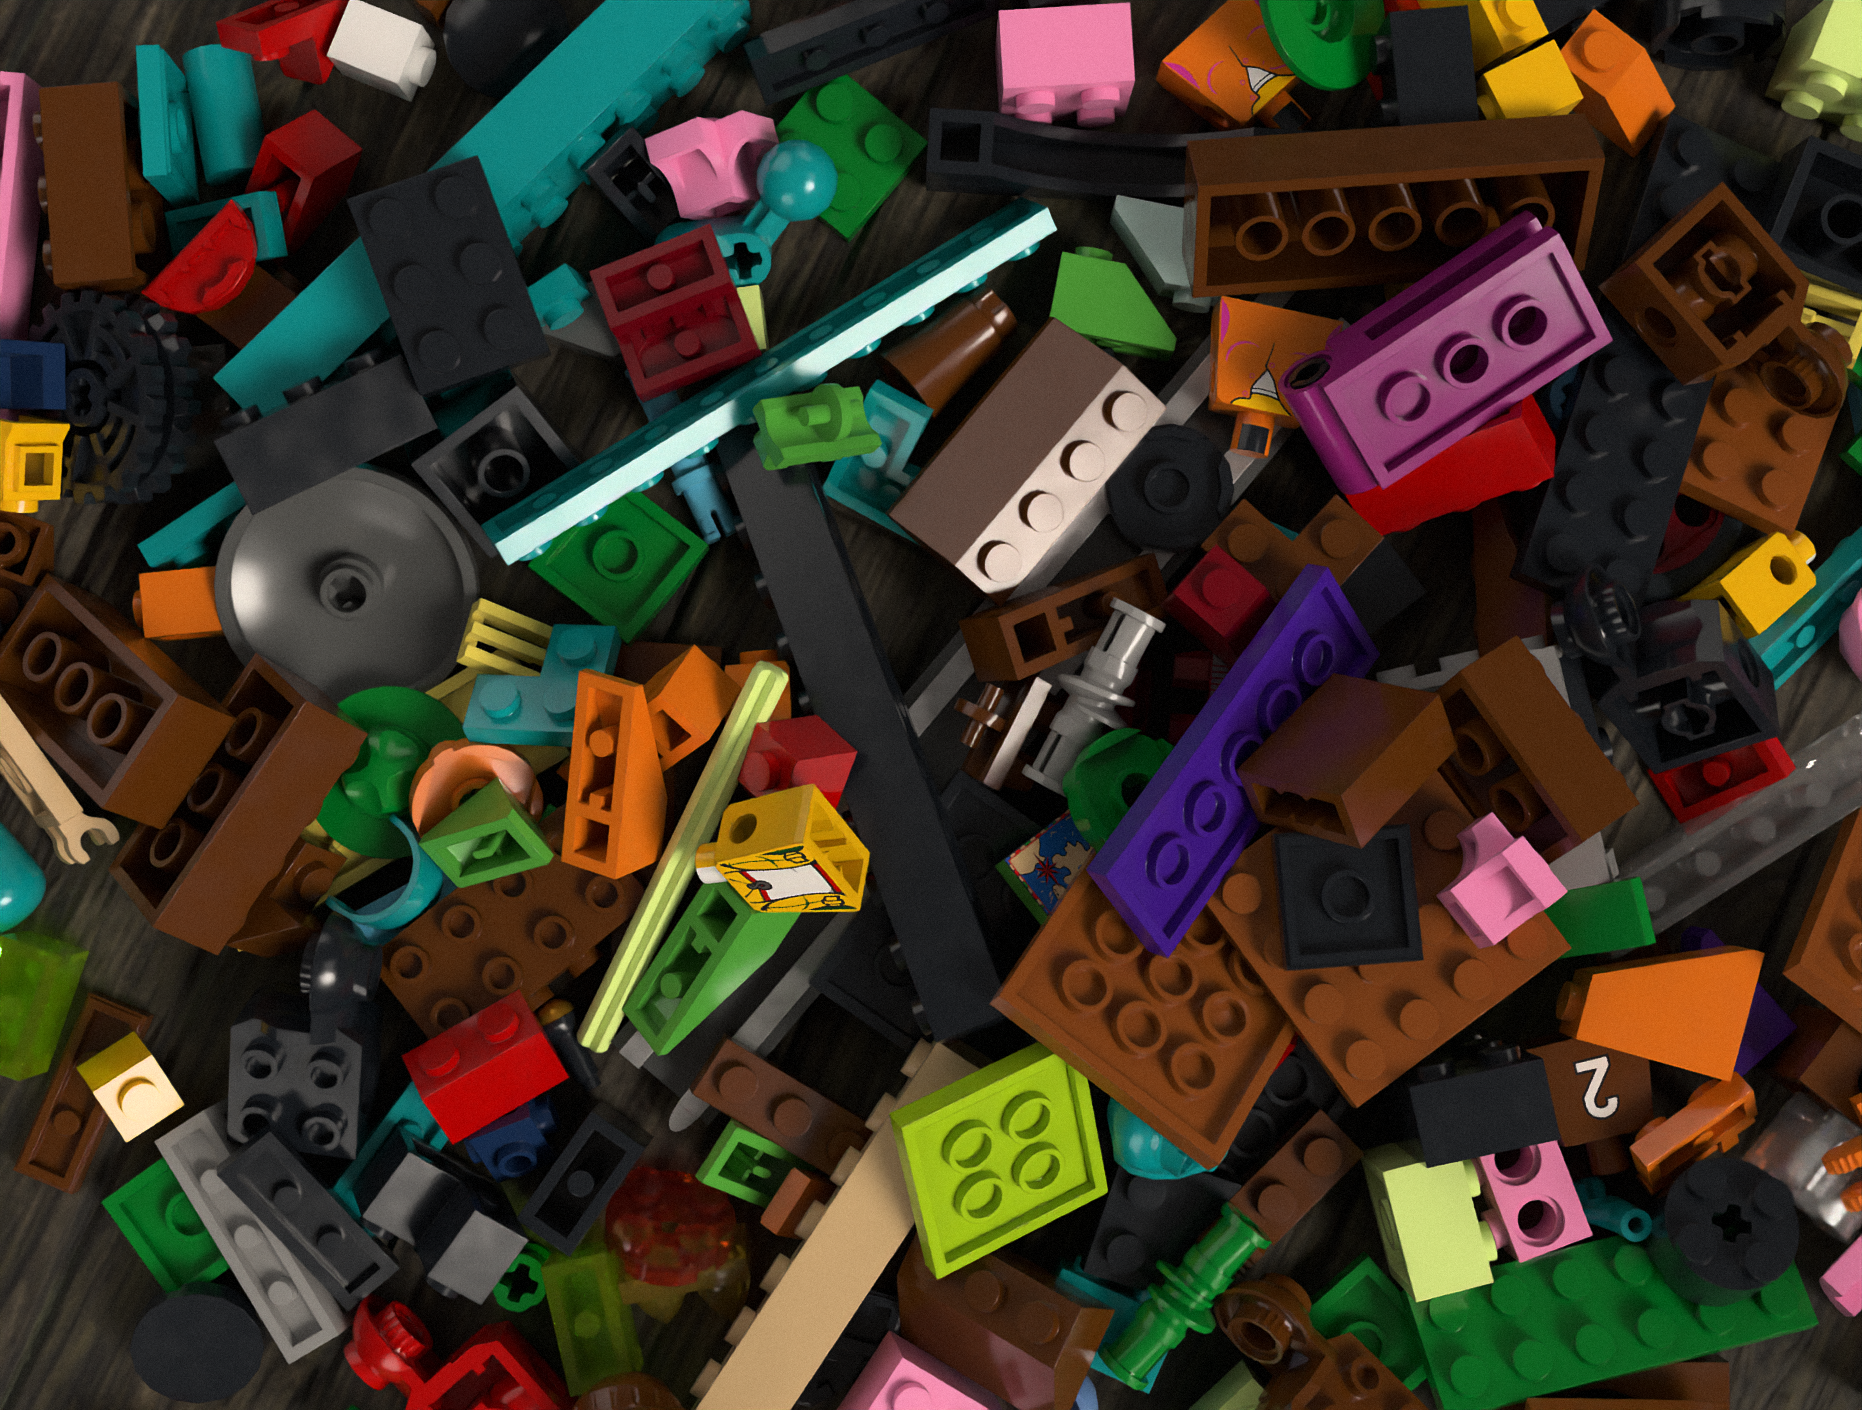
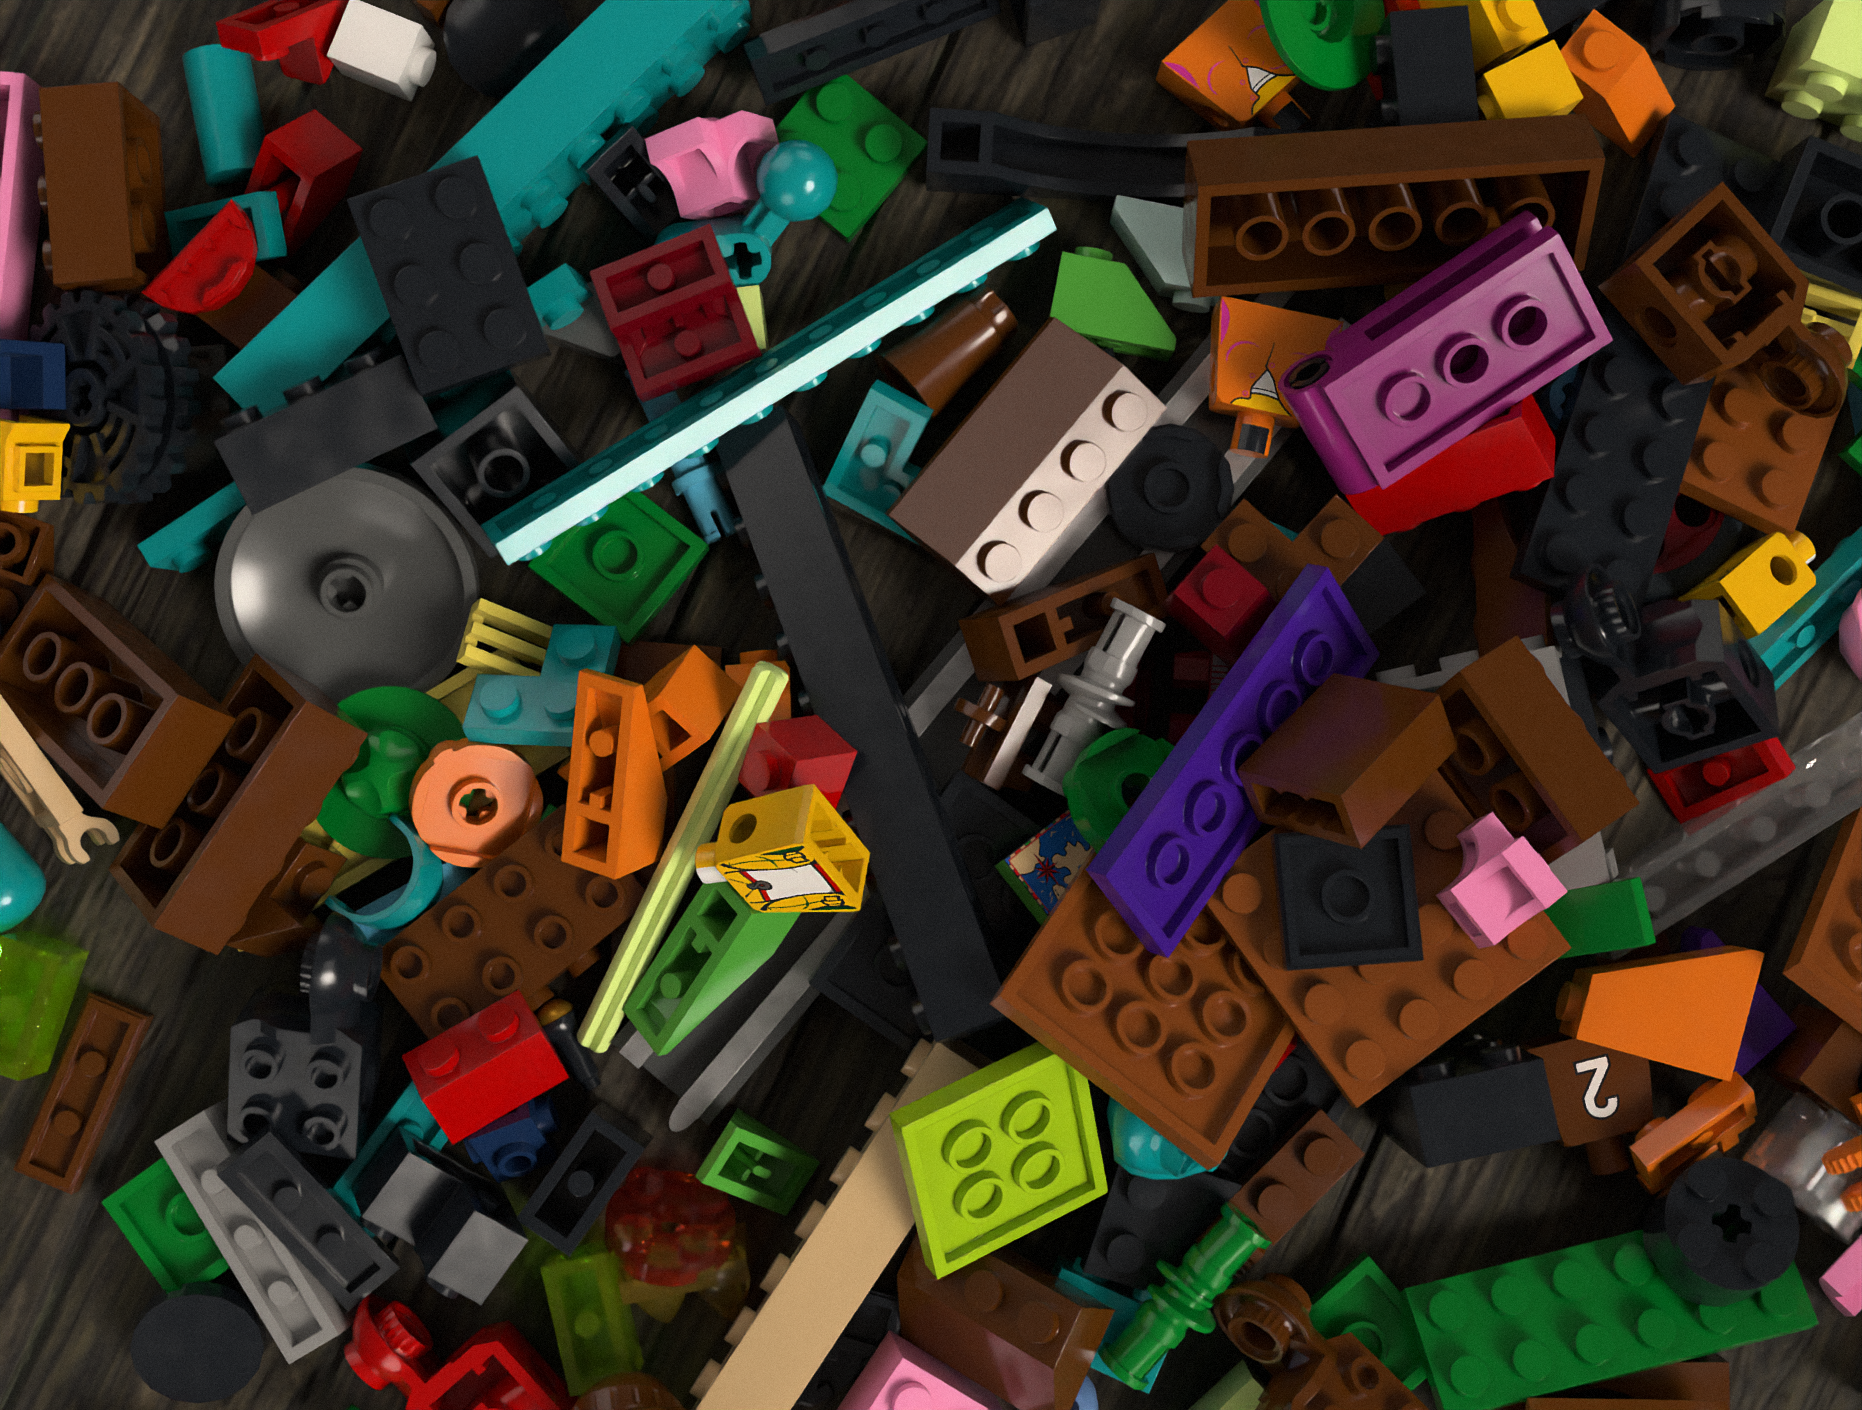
brick [76,1031,184,1143] -> none
orange brick [133,566,225,642] -> none
teal plate [136,45,199,208] -> none
bright green slope [418,777,554,888] -> none
green bush [492,1241,558,1312] -> none
reddish brown plate [689,1033,873,1176] -> none
bright green hips [752,383,882,471] -> none
orange tile [760,1167,837,1240] -> none
bright pink brick [995,2,1135,128] -> none
yellowish green brick [1361,1142,1497,1302] -> none
bright pink brick [1471,1140,1593,1263] -> none
teal arm [1573,1177,1652,1242] -> none

